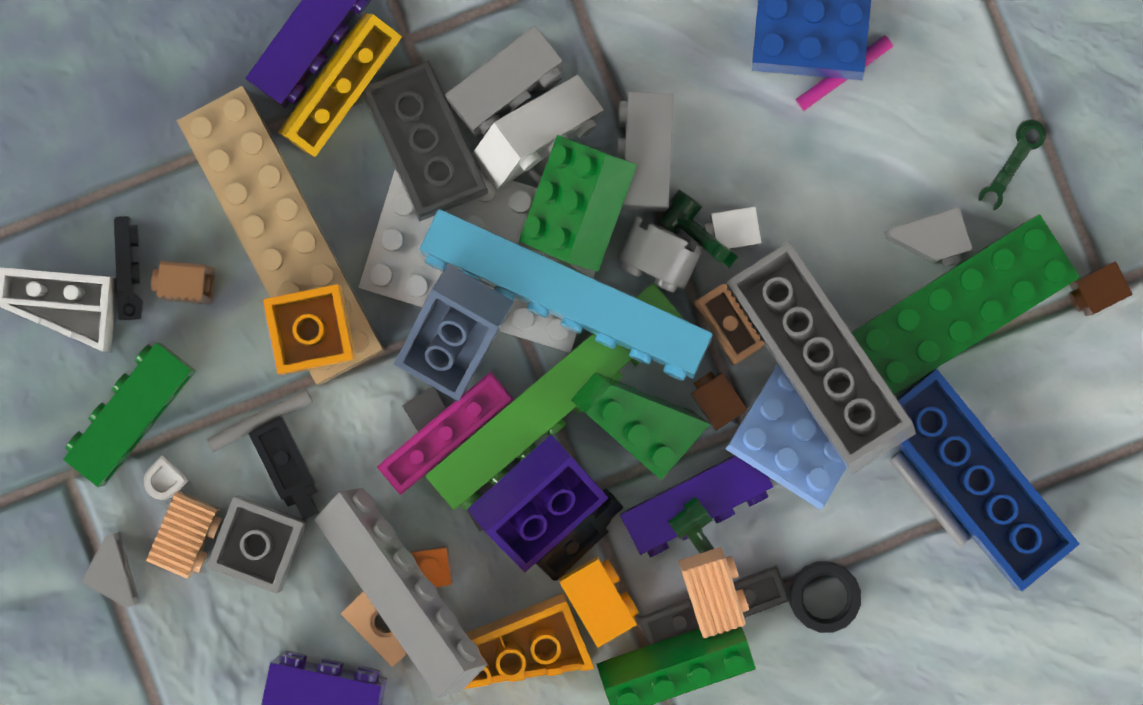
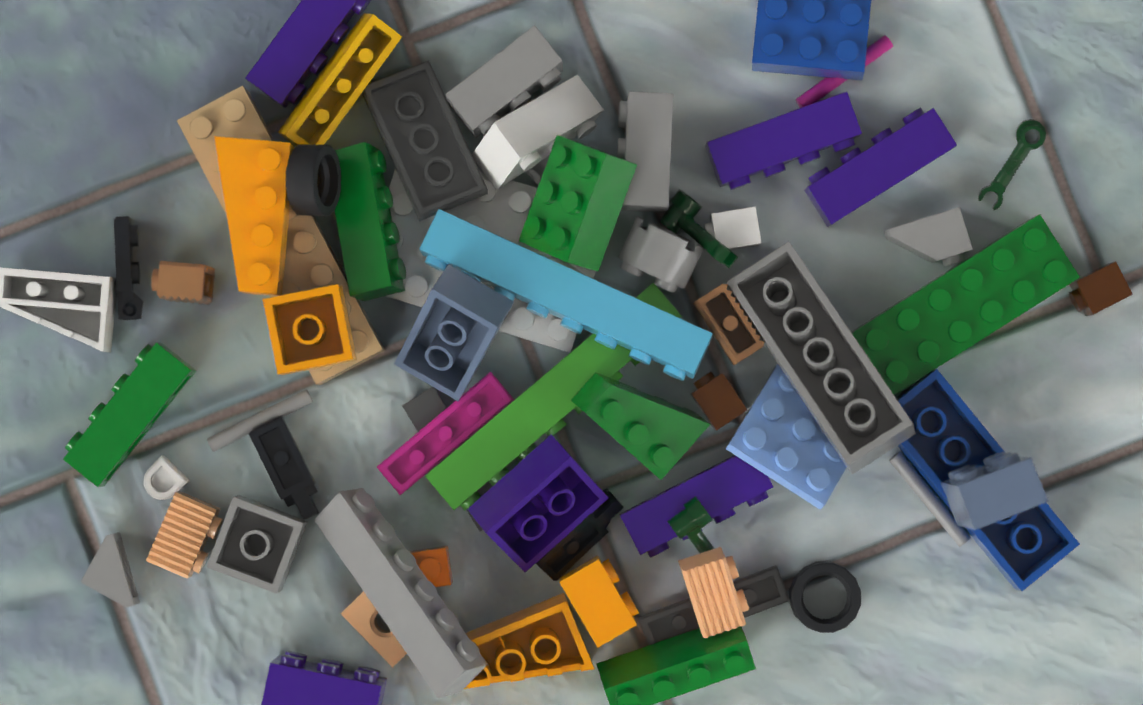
none -> light orange wedge [214,136,295,296]
none -> black tyre [286,144,341,216]
none -> green brick [335,142,406,302]
none -> dark purple brick [705,92,862,190]
none -> dark purple brick [804,107,957,227]
none -> sand blue brick [941,451,1048,530]

